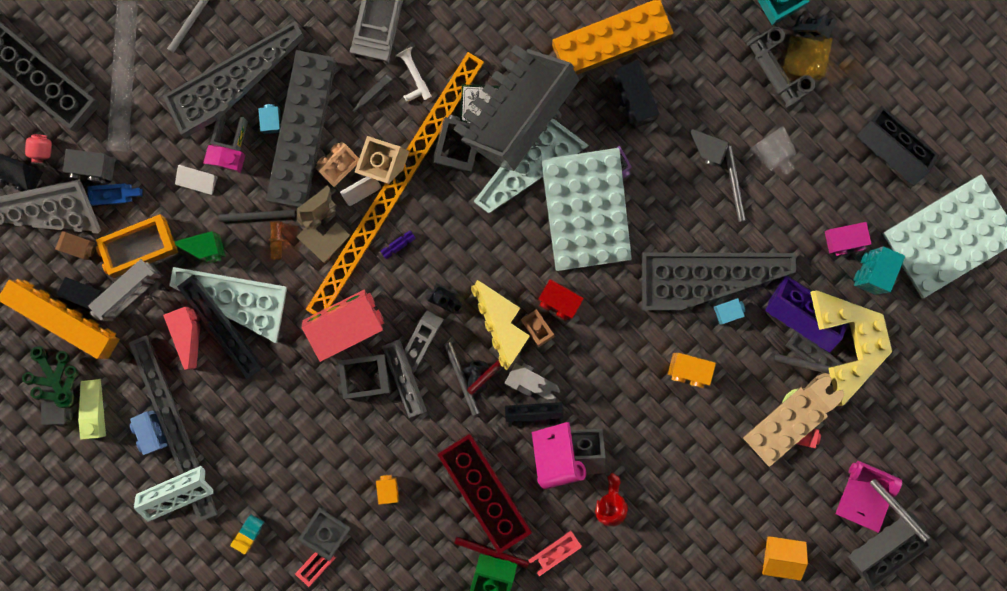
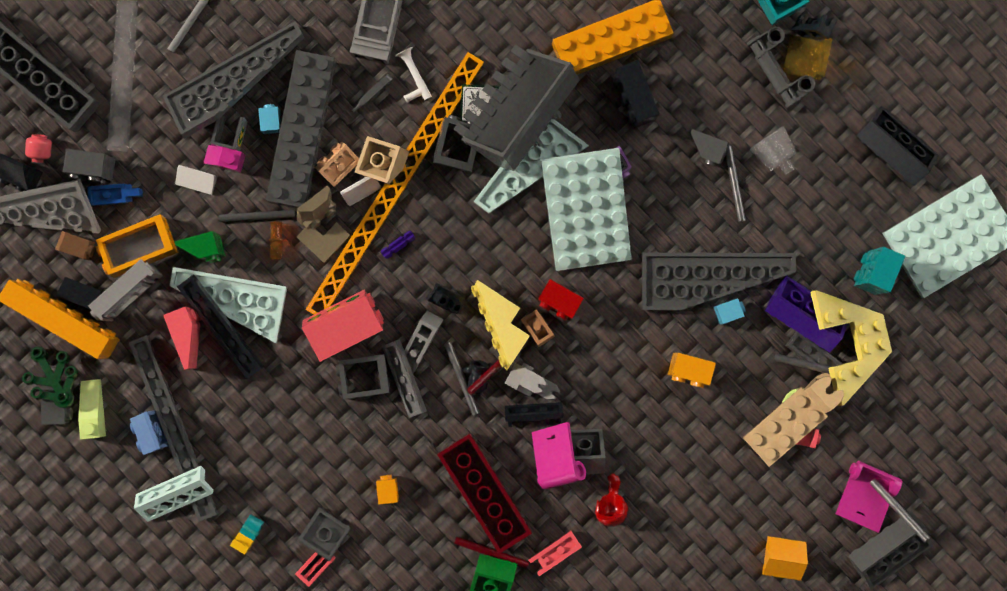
dark pink brick [825,222,871,256] -> none

